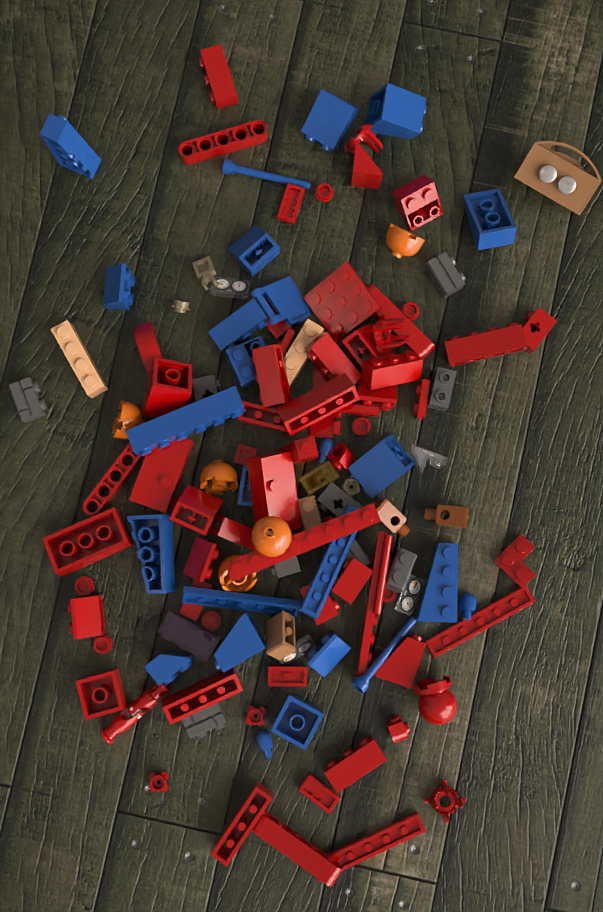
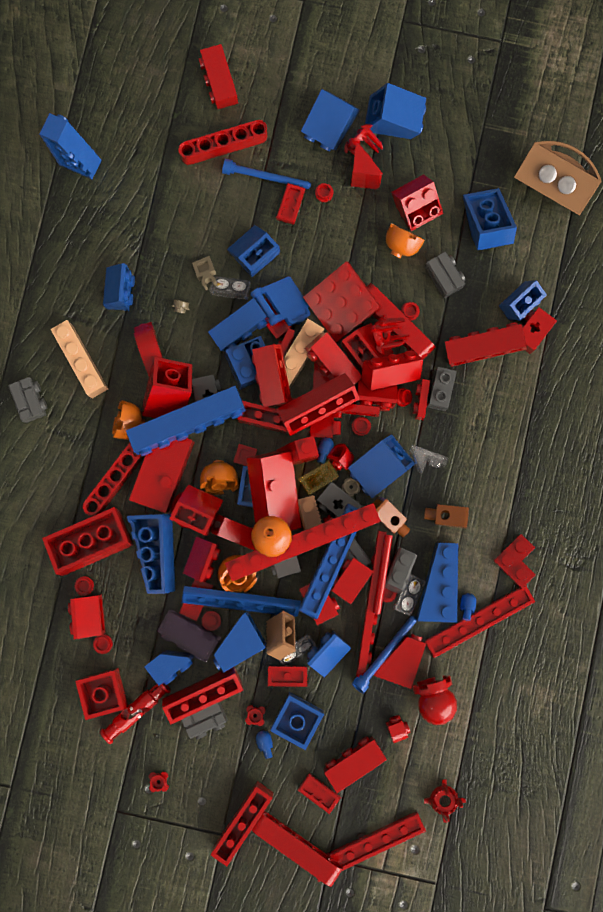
none -> red plate [397,388,412,407]
none -> blue brick [499,280,547,321]

